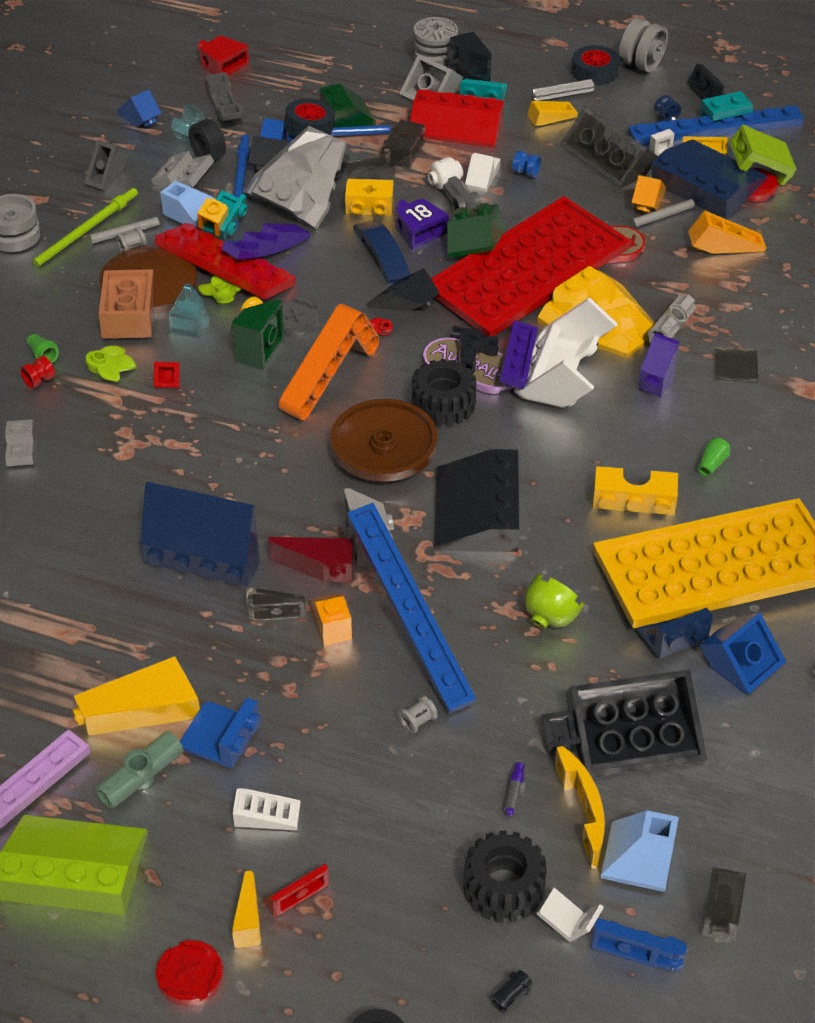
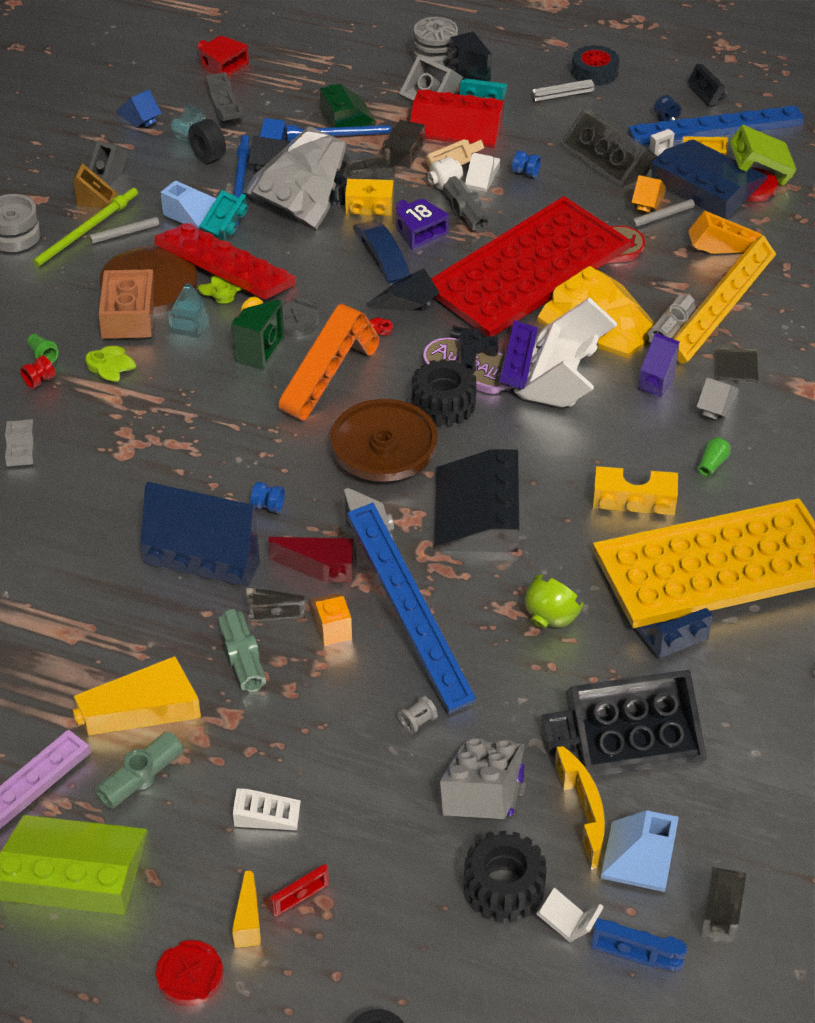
light grey bush [116,227,147,252] -> none
light grey slope [151,151,214,188] -> none
red slope [154,362,180,388] -> none
blue bracket [179,698,261,769] -> none
yellow window [197,198,228,237] -> none
dark purple slope [222,223,311,259] -> none
black wheel [284,98,335,137] -> none
dark green slope [447,203,506,258] -> none
black pin [490,970,533,1014] -> none
yellow slope [527,101,578,126] -> none
light grey wheel [619,18,668,73] -> none
teal bracket [699,91,753,121] -> none
blue slope [700,612,786,694] -> none
none -> pearl gold slope [73,163,118,208]
none -> sand green piece [218,609,266,693]
none -> blue wheel [250,481,285,513]
none -> black bush [328,174,347,205]
none -> tan hinge [424,139,484,169]
none -> light grey slope [440,738,524,819]
none -> yellow plate [672,235,776,364]
none -> light grey slope [697,378,739,419]

